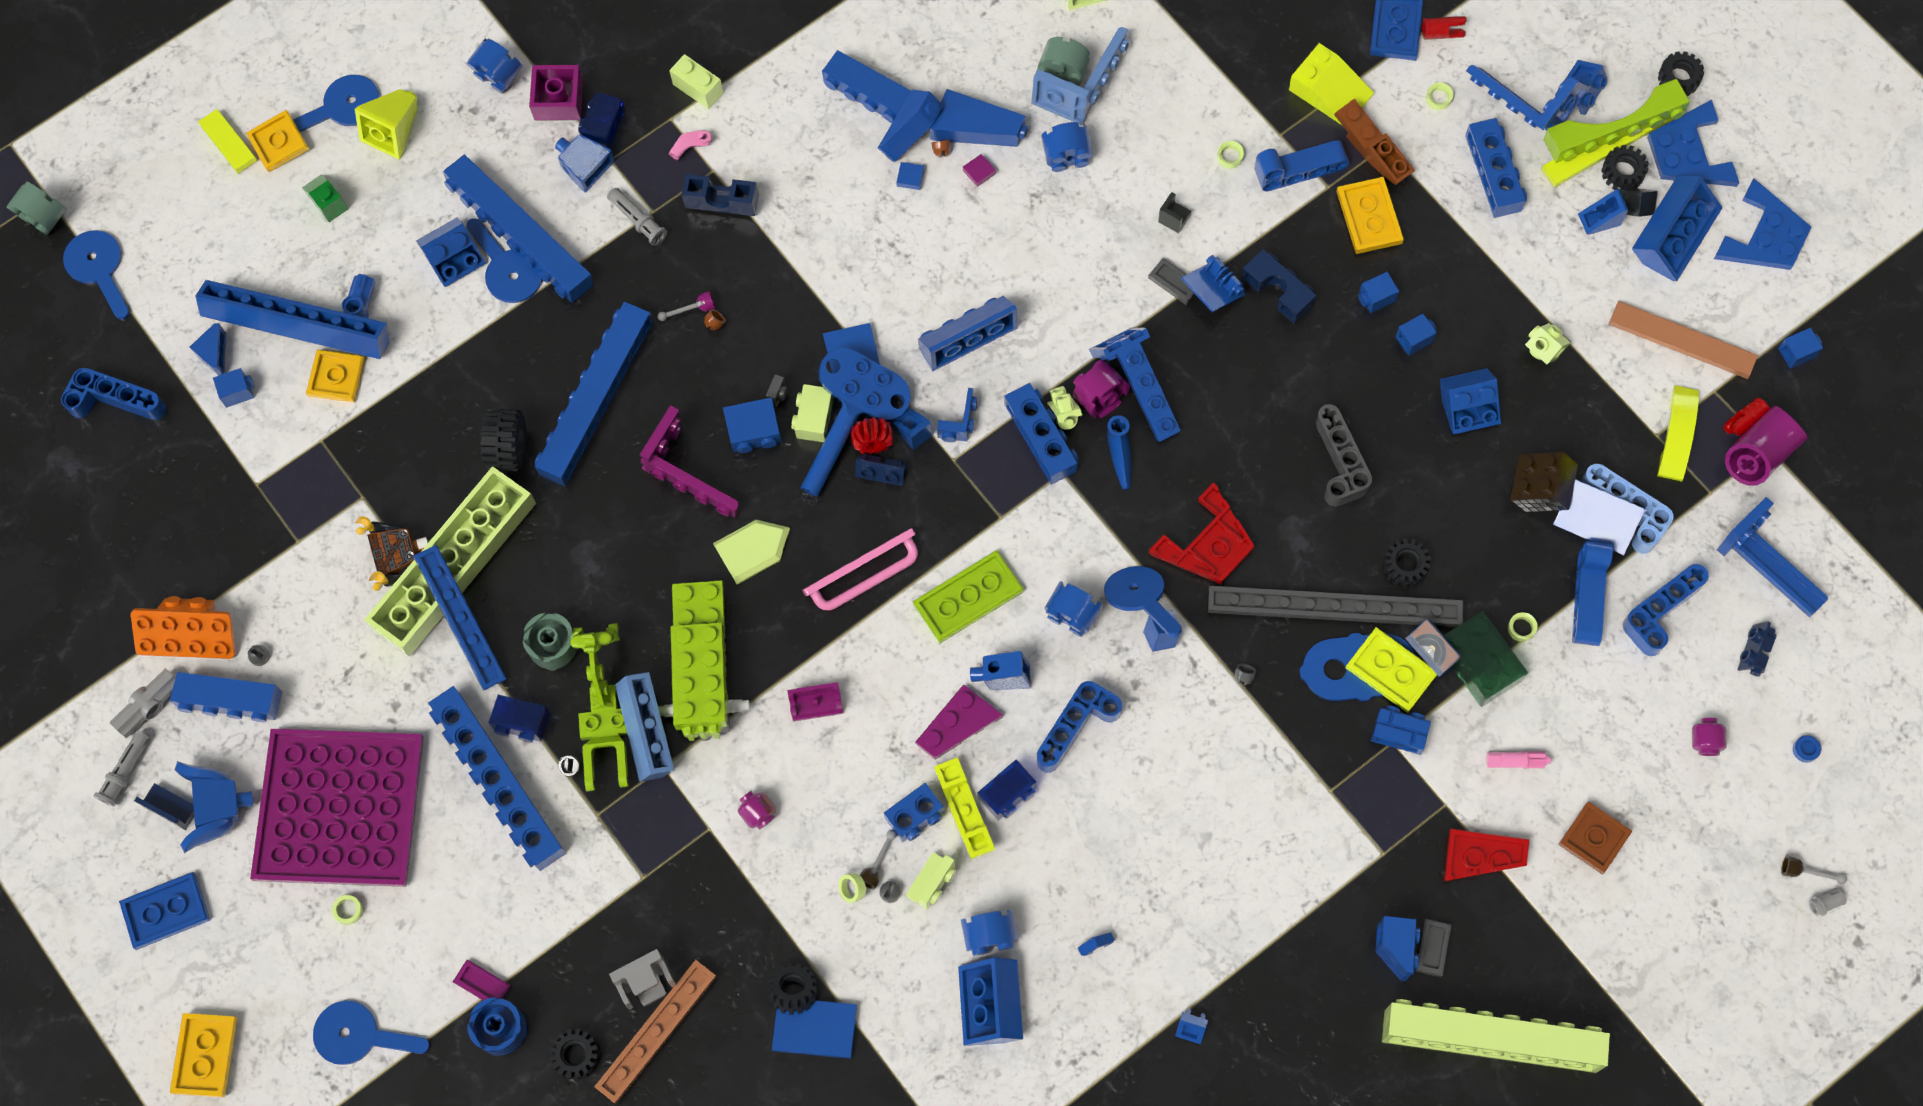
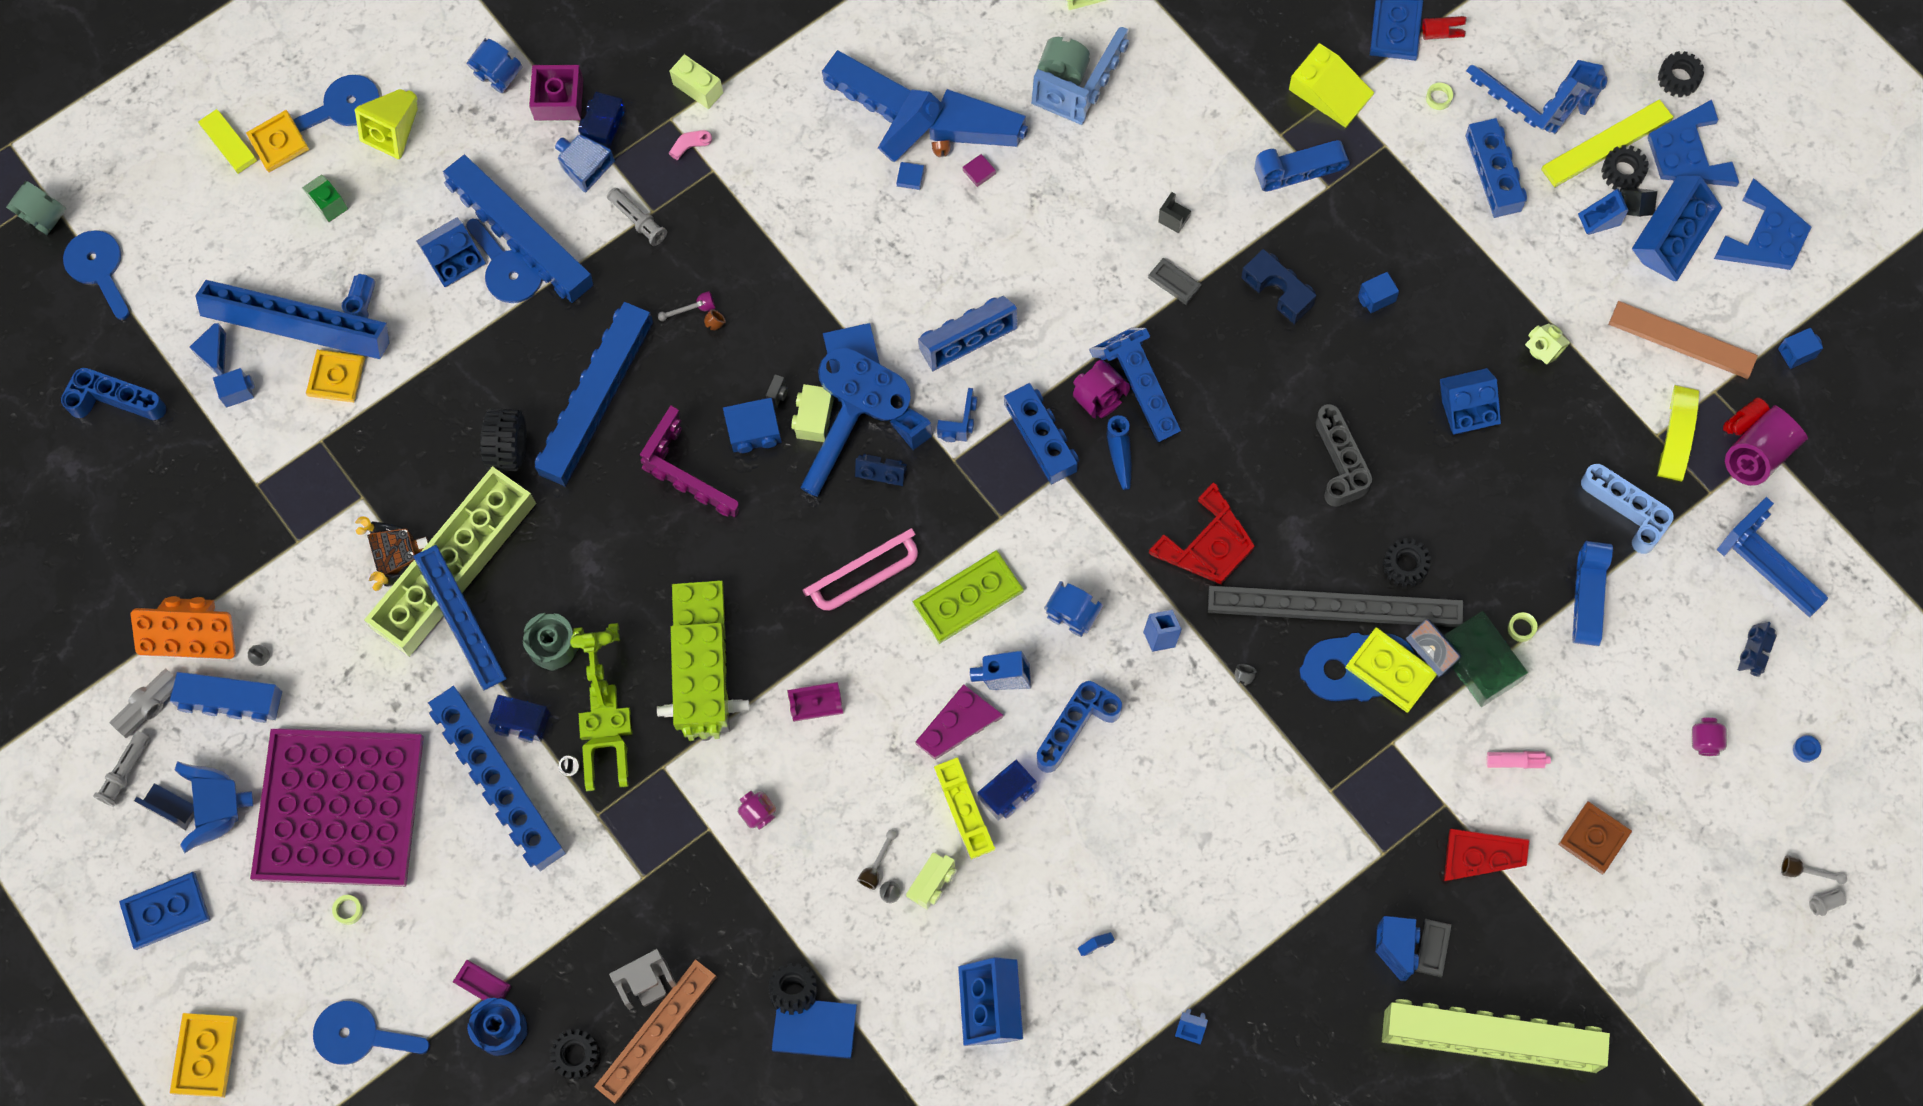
medium blue brick [615,672,674,782] -> none
dark blue arch [682,174,759,216] -> none
yellowish green tile [713,520,790,585] -> none
yellowish green piece [838,872,866,903] -> none
red gear [851,417,893,455] -> none
blue brick [884,783,944,842] -> none
blue brick [961,909,1018,956] -> none
blue brick [1041,122,1093,172] -> none
yellowish green hips [1047,386,1082,430] -> none
blue piece [1104,566,1182,637] -> none
blue hinge [1181,255,1245,312] -> none
yellowish green piece [1217,141,1244,169] -> none
dark orange slope [1334,98,1415,185] -> none
yellow plate [1336,177,1404,254] -> none
blue brick [1371,706,1431,755] -> none
blue brick [1395,314,1437,356] -> none
dark brown brick [1510,452,1578,512] -> none
lime arch [1543,79,1690,163] -> none
tile [1553,479,1645,555] -> none
blue beam [1622,564,1709,656] -> none

